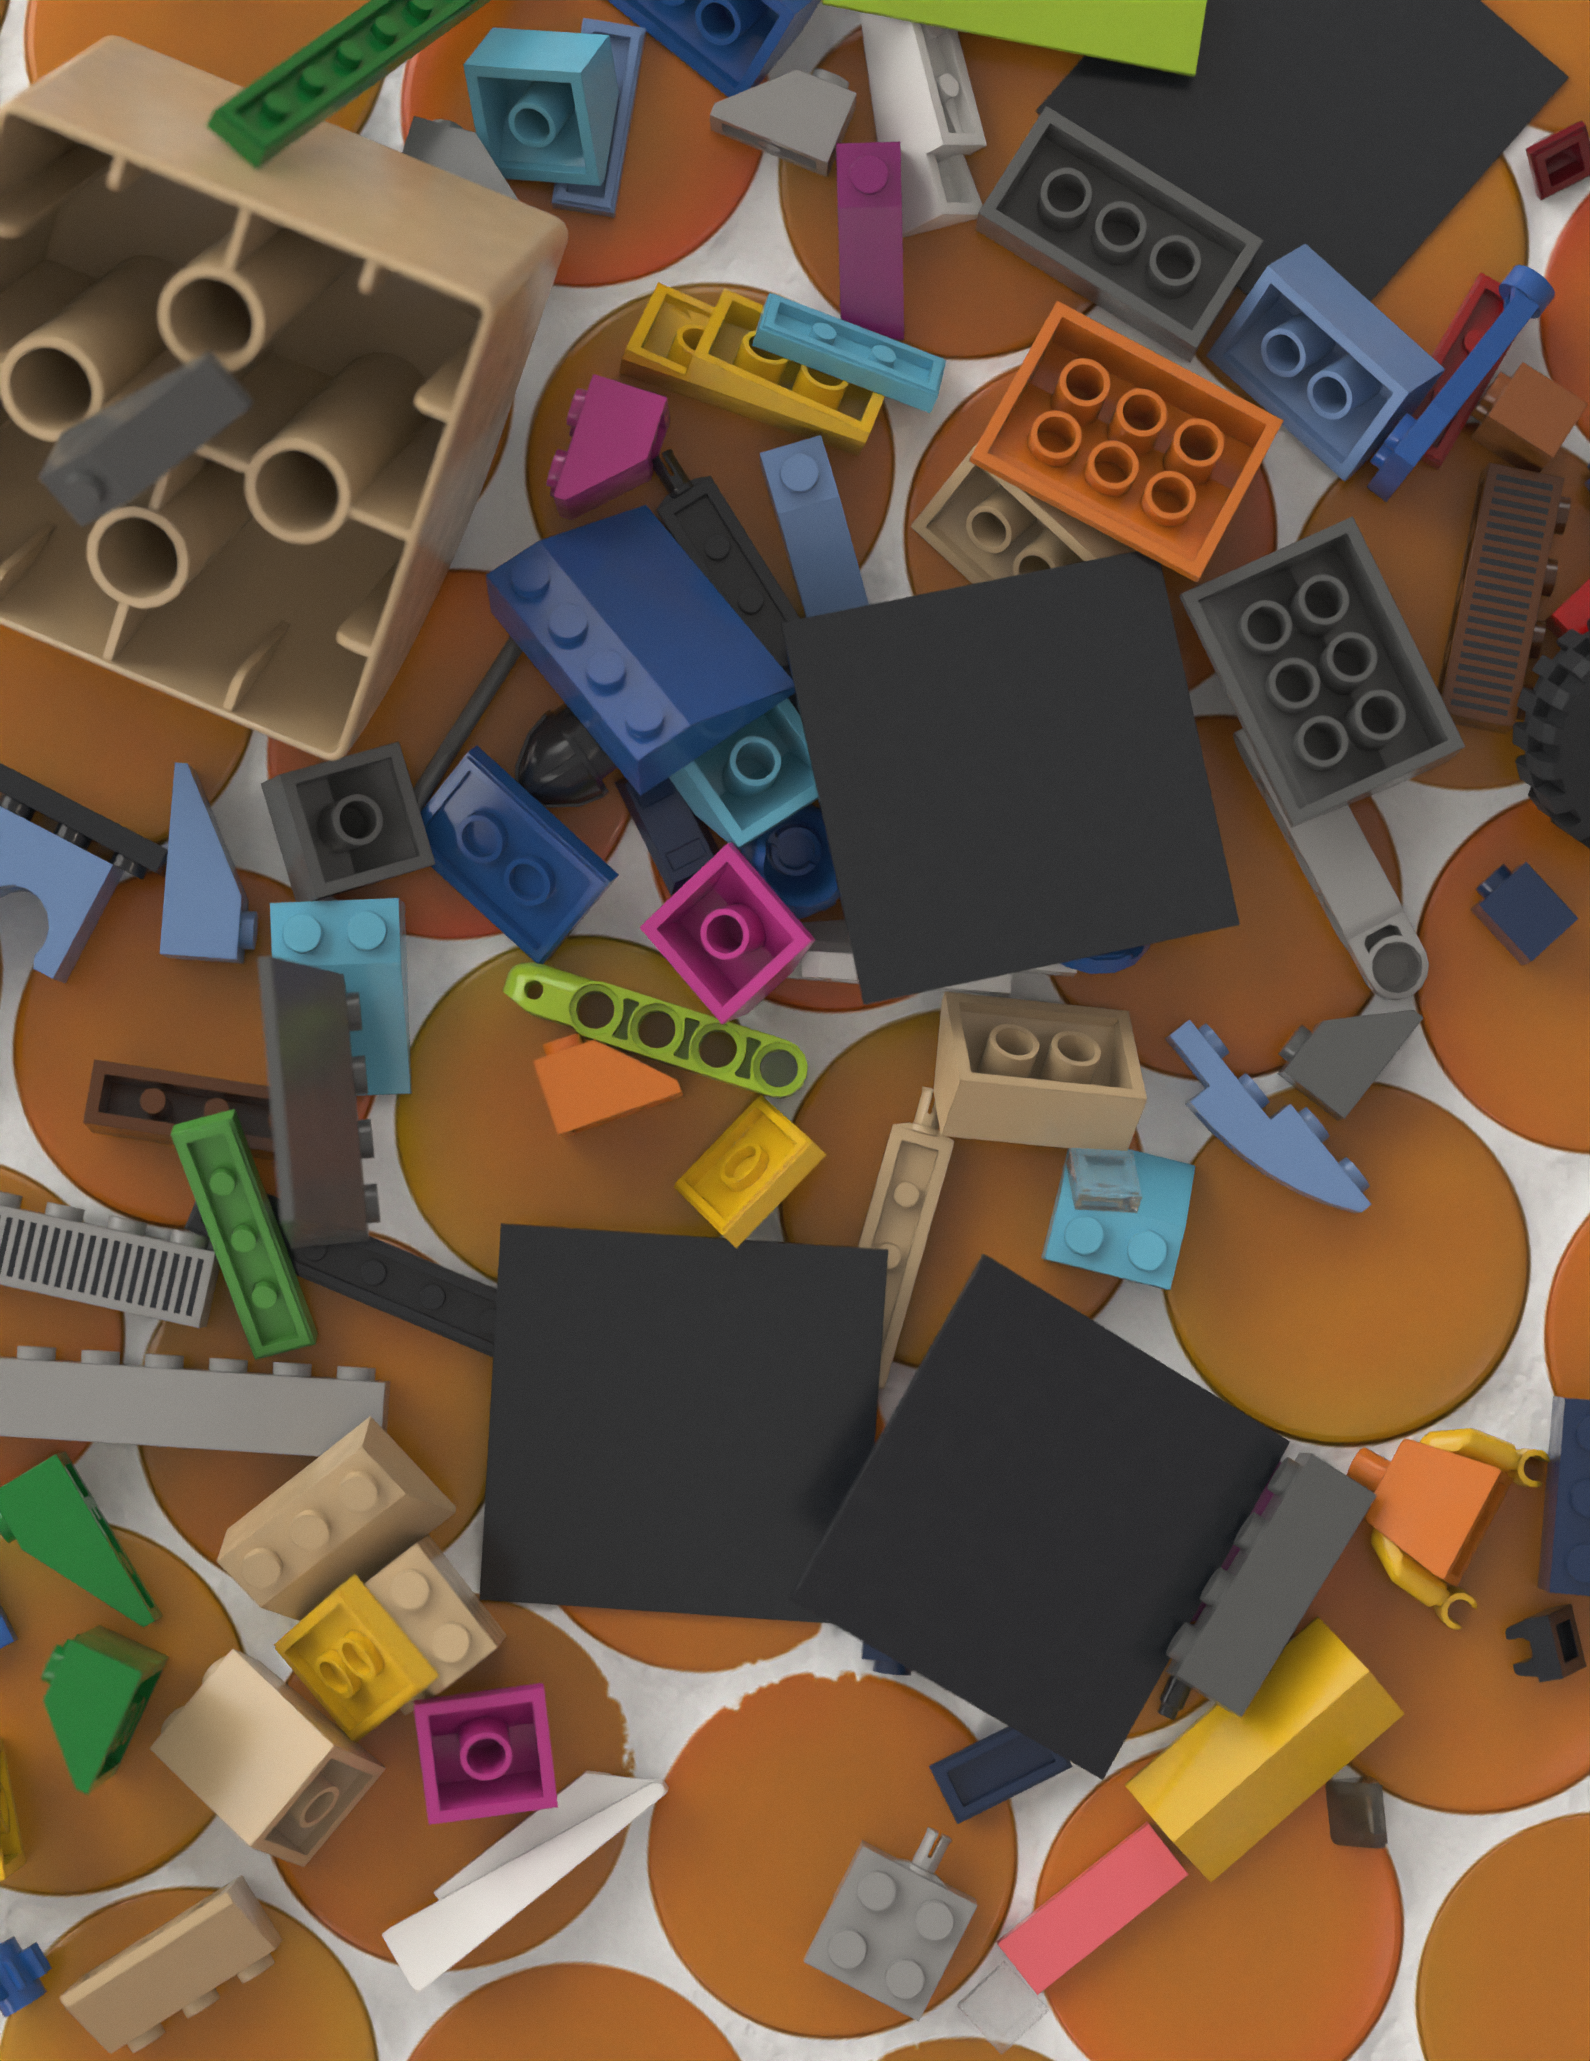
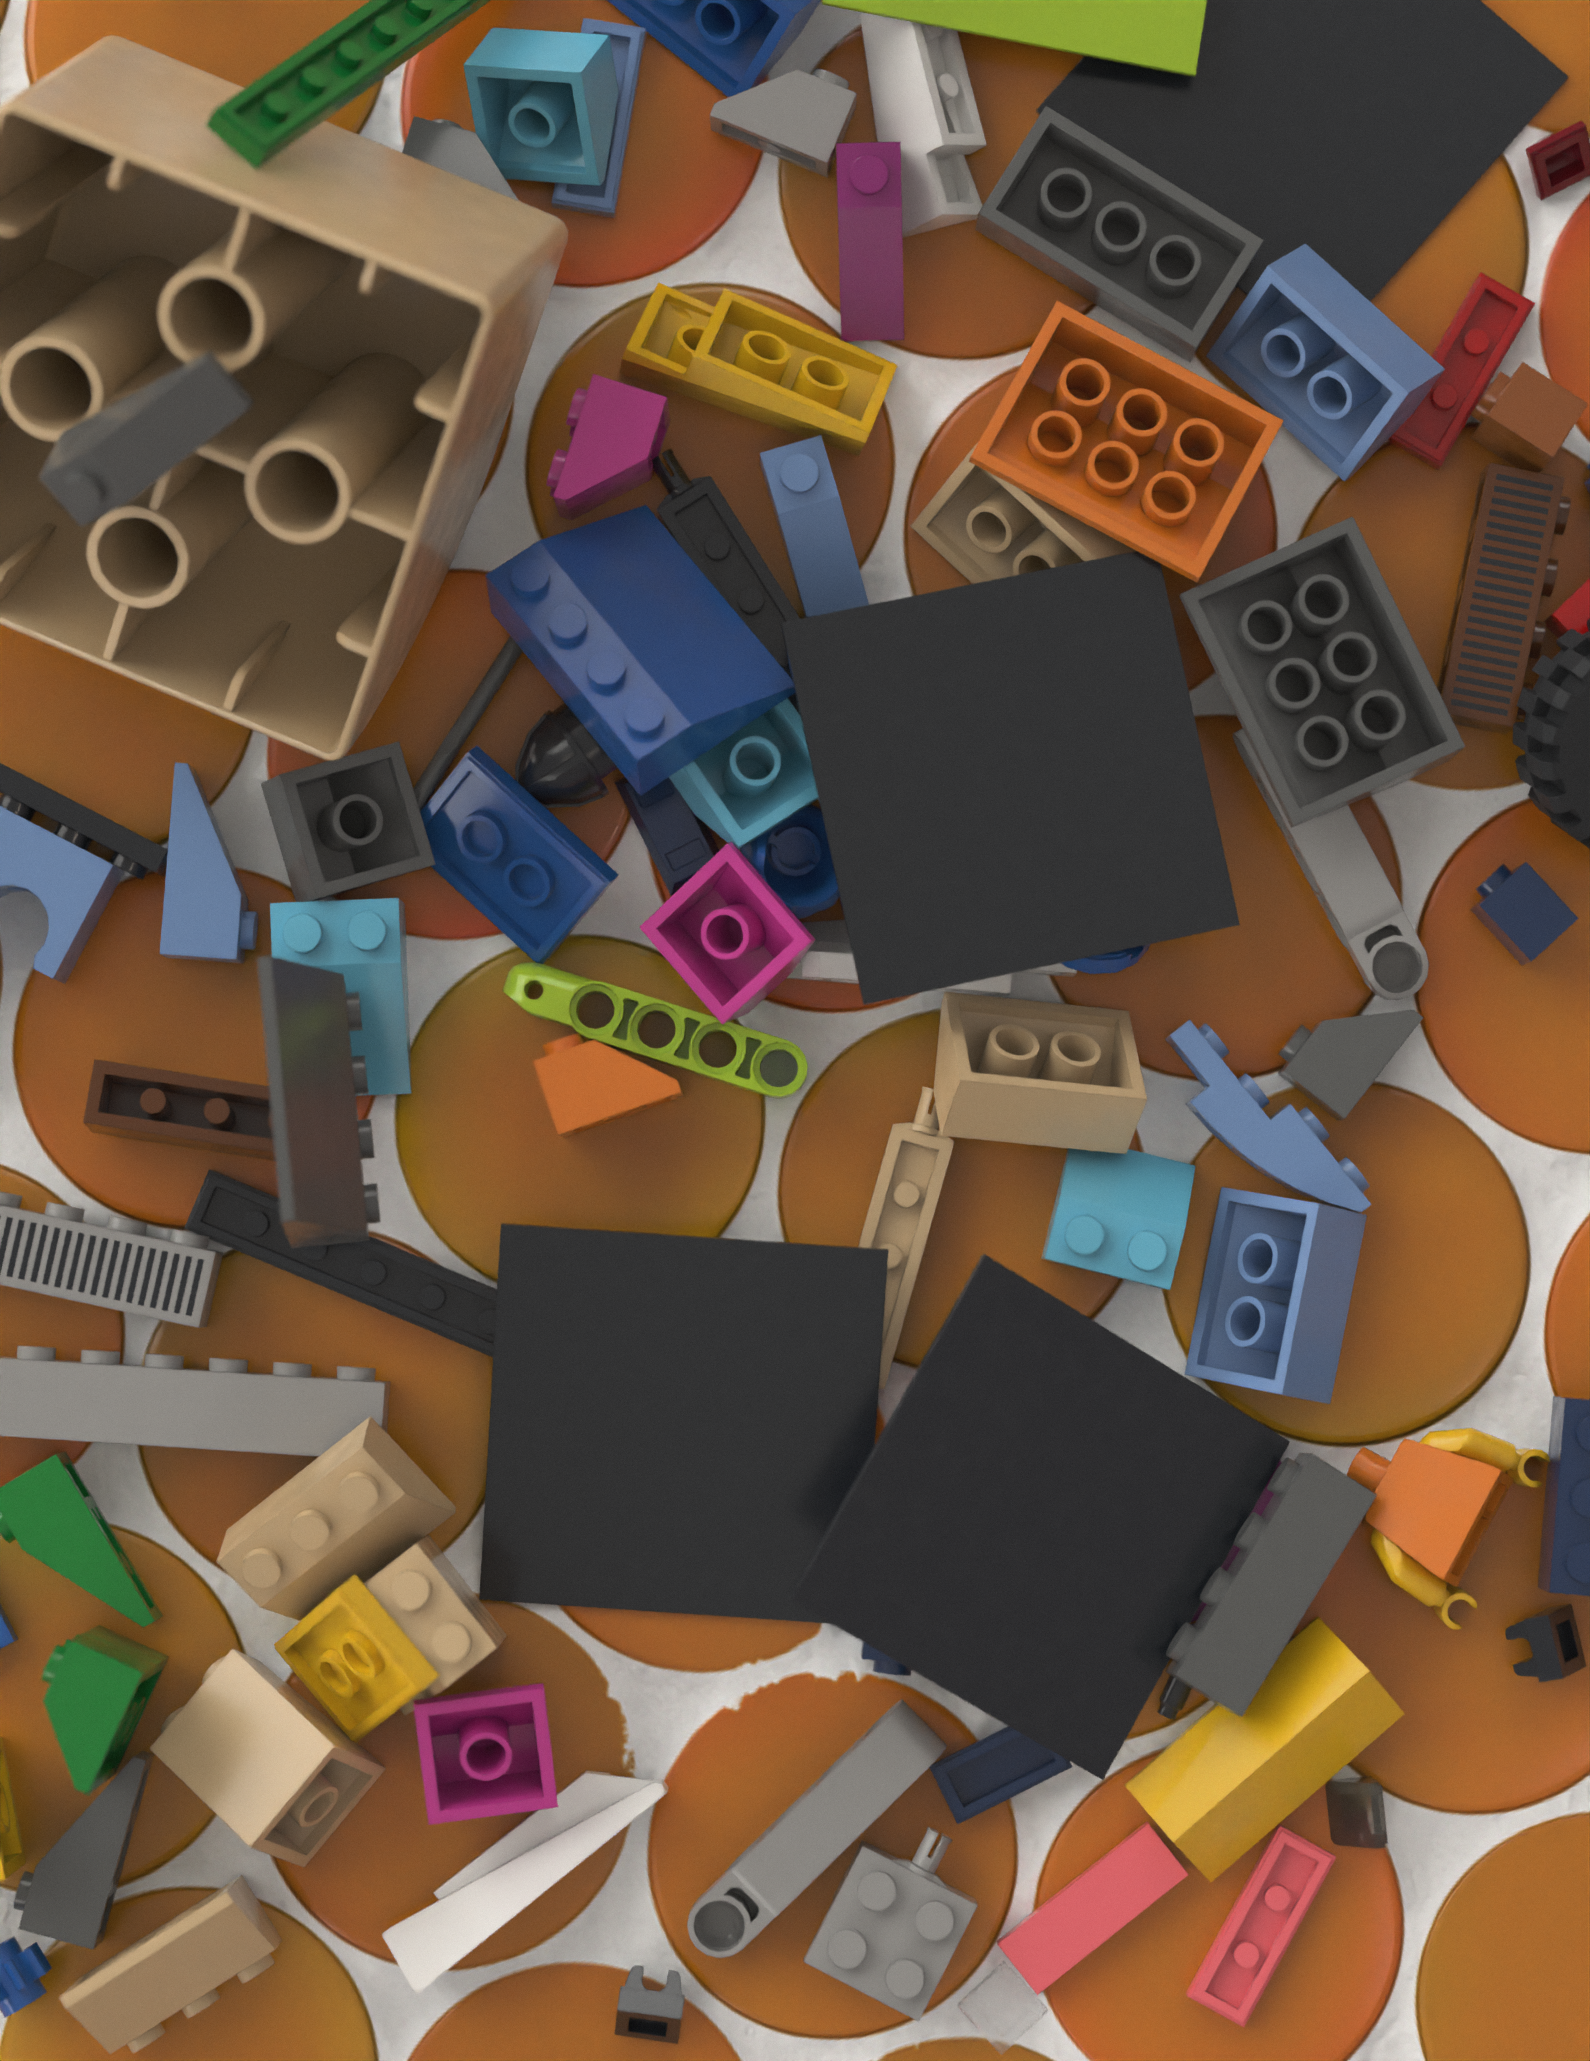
bright green tile [171,1109,318,1360] -> none
yellow tile [673,1095,826,1248] -> none
medium azure tile [752,293,946,413] -> none
clear tile [1066,1148,1142,1213] -> none
blue plate [1366,265,1555,502] -> none
none -> dark grey slope [14,1751,154,1949]
none -> tile [614,1965,685,2044]
none -> light grey piece [687,1699,947,1958]
none -> medium blue slope [1184,1187,1367,1404]
none -> coral tile [1186,1824,1336,2027]

